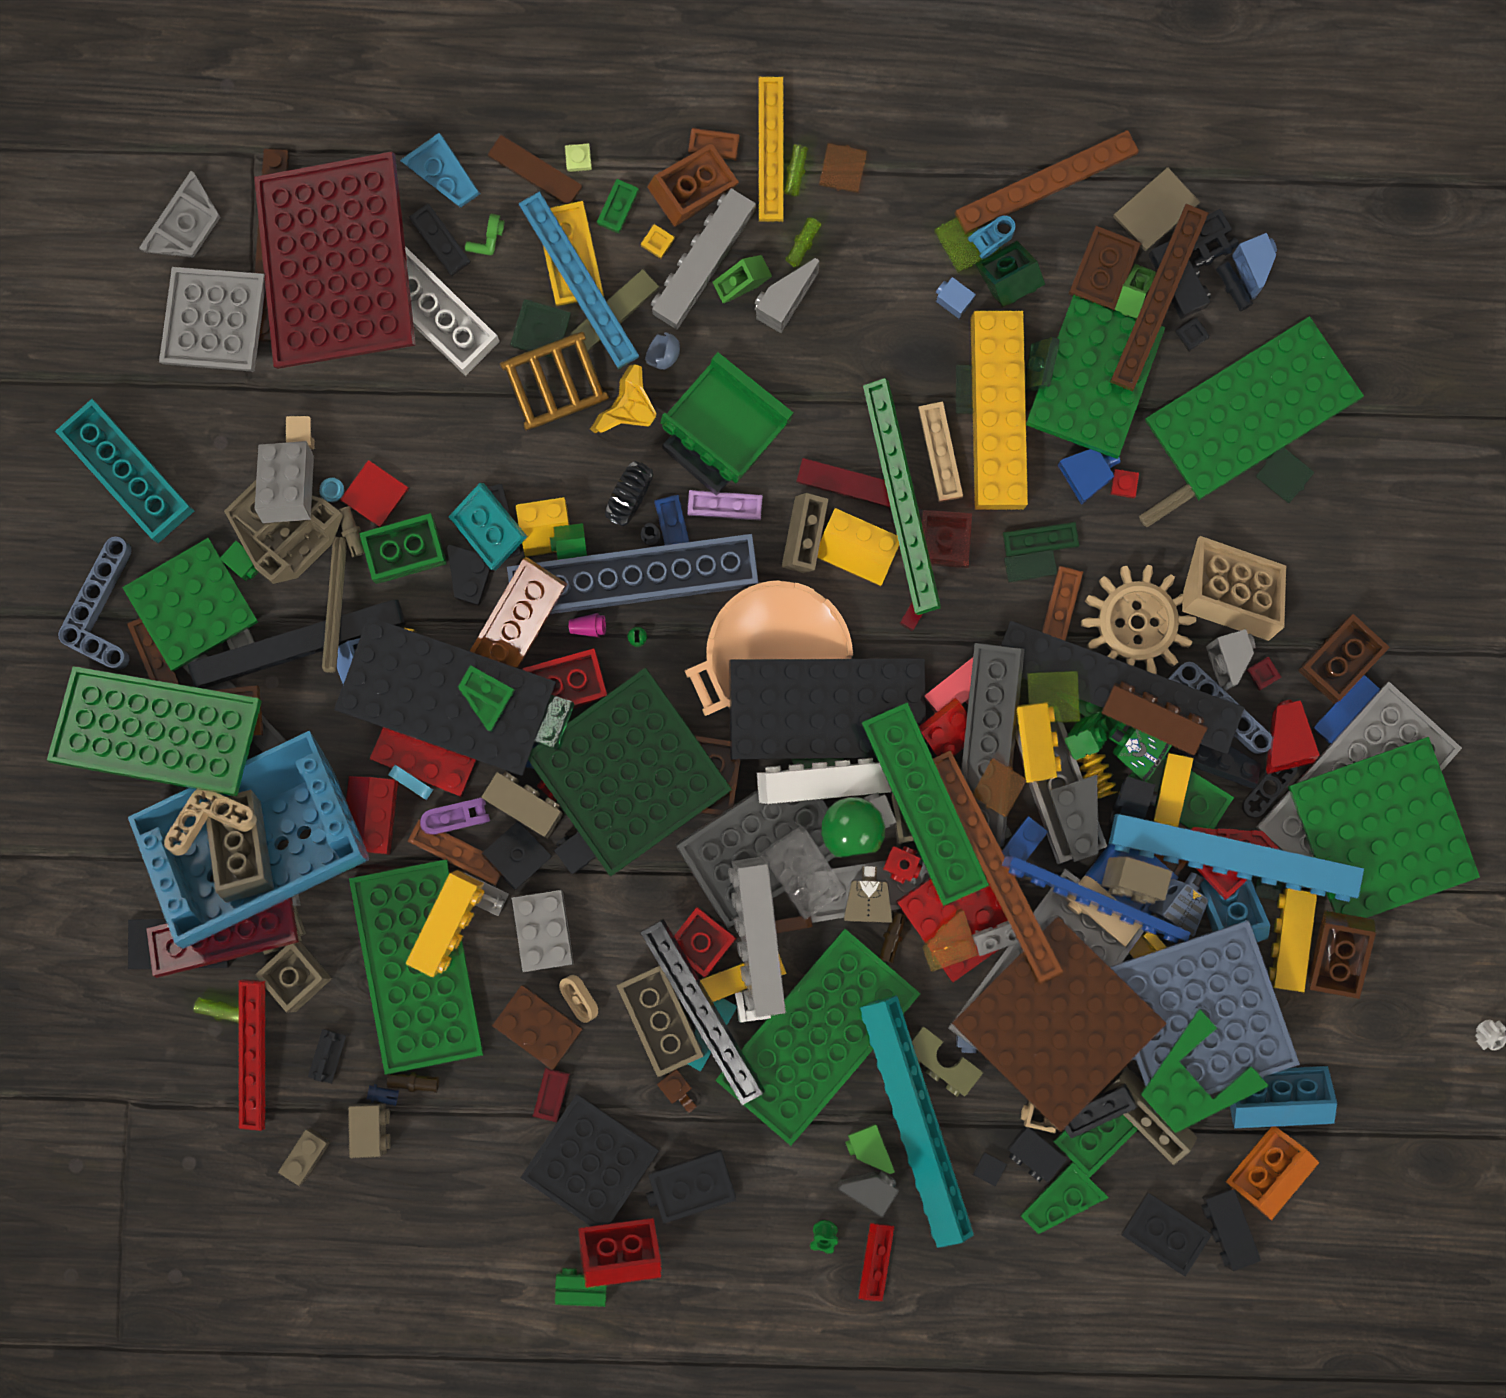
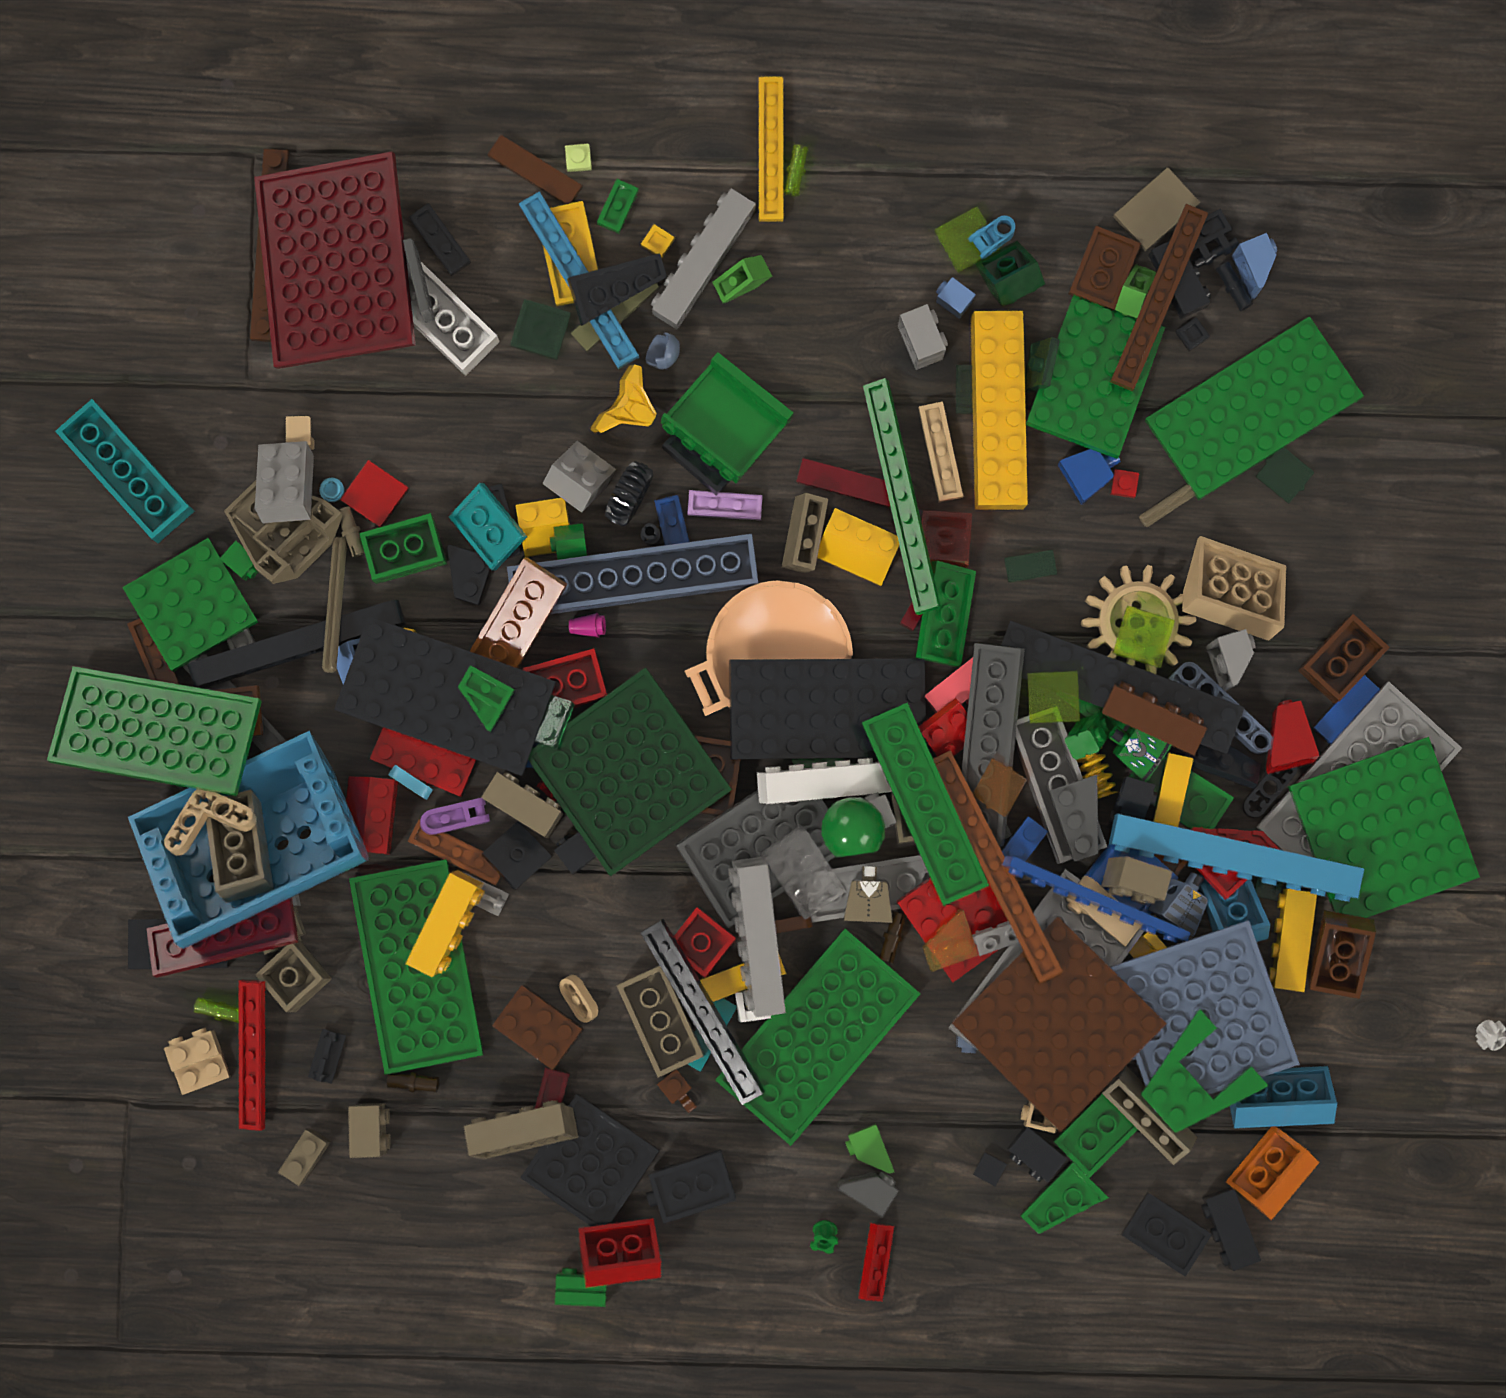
sand blue beam [58,536,132,670] -> none
light grey wing [139,171,220,257] -> none
light grey plate [159,267,266,372] -> none
dark blue pin [366,1084,399,1106] -> none
dark azure wing [400,133,480,207] -> none
bright green plate [465,214,504,255] -> none
pearl gold bar [500,332,609,430] -> none
light grey brick [512,890,574,972] -> none
green hinge [628,627,647,647] -> none
dark orange slope [647,143,739,227] -> none
dark orange tile [688,128,739,160] -> none
light grey slope [755,258,820,333] -> none
clear neon green pin [785,217,821,267] -> none
clear orange piece [819,143,867,193] -> none
teal brick [860,996,974,1248] -> none
red brick [882,846,923,884] -> none
olive arch [912,1026,983,1097] -> none
dark orange plate [955,130,1139,234] -> none
dark green tile [1003,522,1079,558] -> none
yellow slope [1017,702,1062,783] -> none
dark orange tile [1042,566,1083,641] -> none
black plate [1065,1083,1138,1139] -> none
dark red tile [1247,657,1282,691] -> none
none -> tan plate [164,1028,231,1095]
none -> dark grey tile [403,238,435,323]
none -> dark tan brick [464,1101,578,1160]
none -> light grey brick [543,441,616,513]
none -> black wing [567,253,667,326]
none -> light grey brick [898,304,948,370]
none -> green plate [916,561,976,667]
none -> clear neon green plate [1112,605,1175,668]

